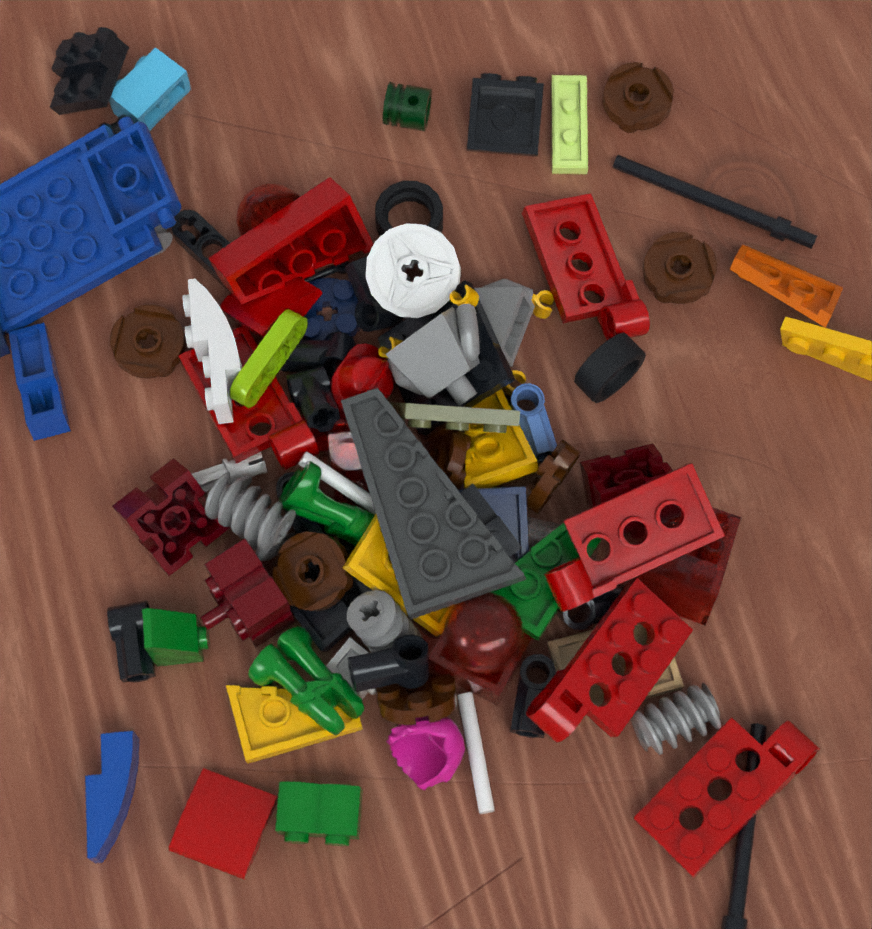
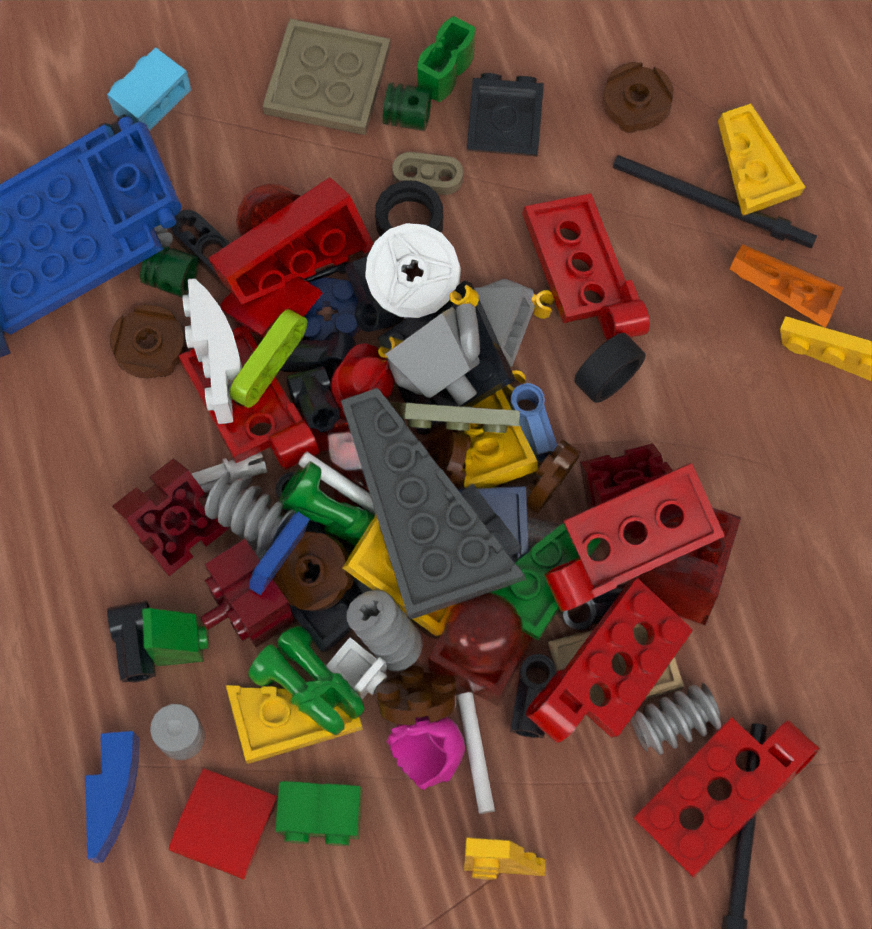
blue slope [8,322,71,441] -> none
black plate [50,27,129,115] -> none
black piece [347,635,429,692] -> none
yellowish green tile [551,75,588,174] -> none
reddish brown plate [643,232,717,304] -> none
none -> dark green piece [140,245,199,298]
none -> light grey piece [150,704,205,760]
none -> blue tile [249,512,310,595]
none -> dark tan plate [262,18,391,135]
none -> dark tan plate [392,152,463,195]
none -> green brick [417,16,475,102]
none -> yellow wing [464,838,546,880]
none -> yellow wing [718,104,805,216]

